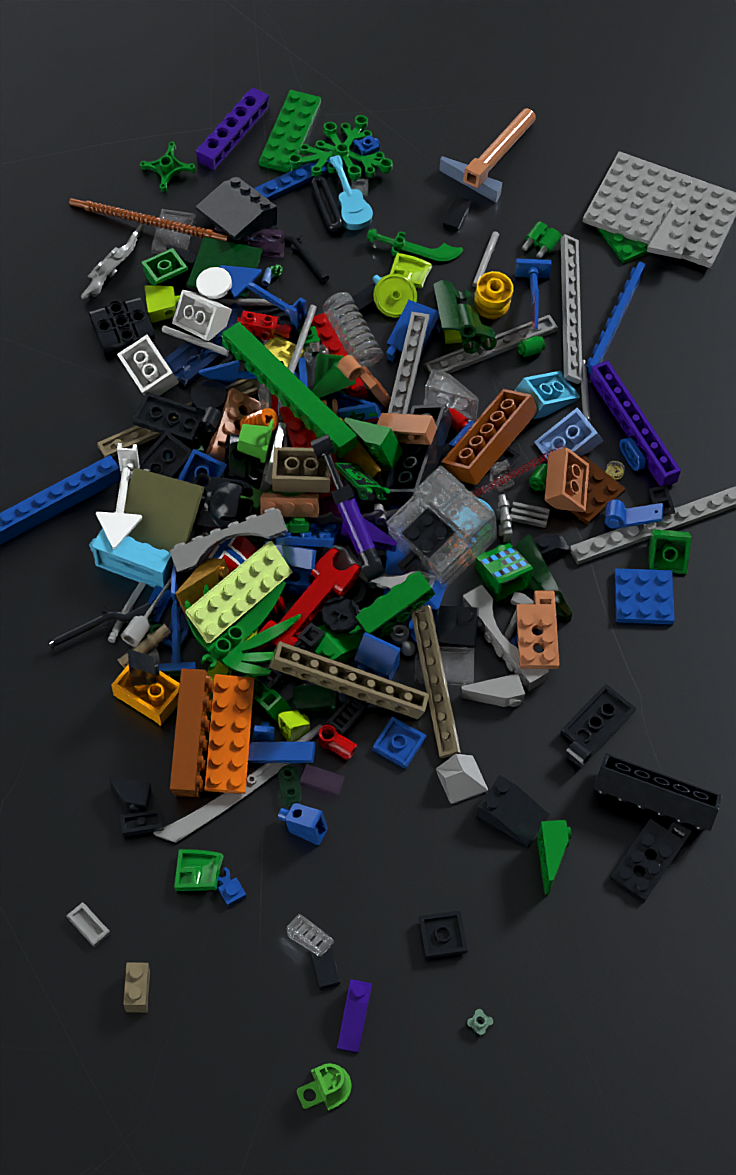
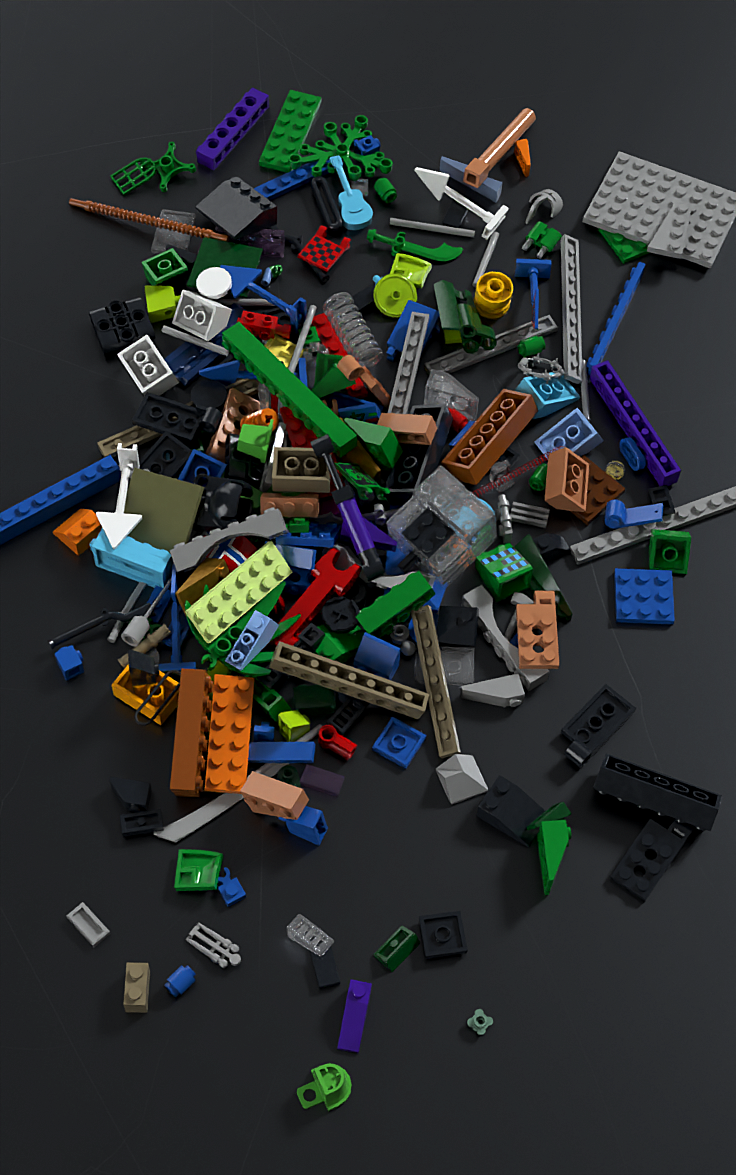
light grey animal [81,223,144,300] -> none
none -> orange slope [53,509,102,556]
none -> blue brick [54,645,84,681]
none -> green window [110,157,156,196]
none -> black piece [134,670,181,726]
none -> blue brick [164,965,196,998]
none -> light grey piece [186,923,241,968]
none -> light blue slope [225,610,279,671]
none -> nougat wedge [240,771,309,820]
none -> red flag [298,225,351,272]
none -> dark green slope [373,926,420,972]
none -> green brick [374,178,397,203]
none -> light grey piece [390,218,475,238]
none -> white piece [414,167,509,240]
none -> orange slope [514,139,531,177]
none -> light grey piece [518,353,568,383]
none -> light grey helmet [525,189,563,224]
none -> dark green slope [526,802,571,830]

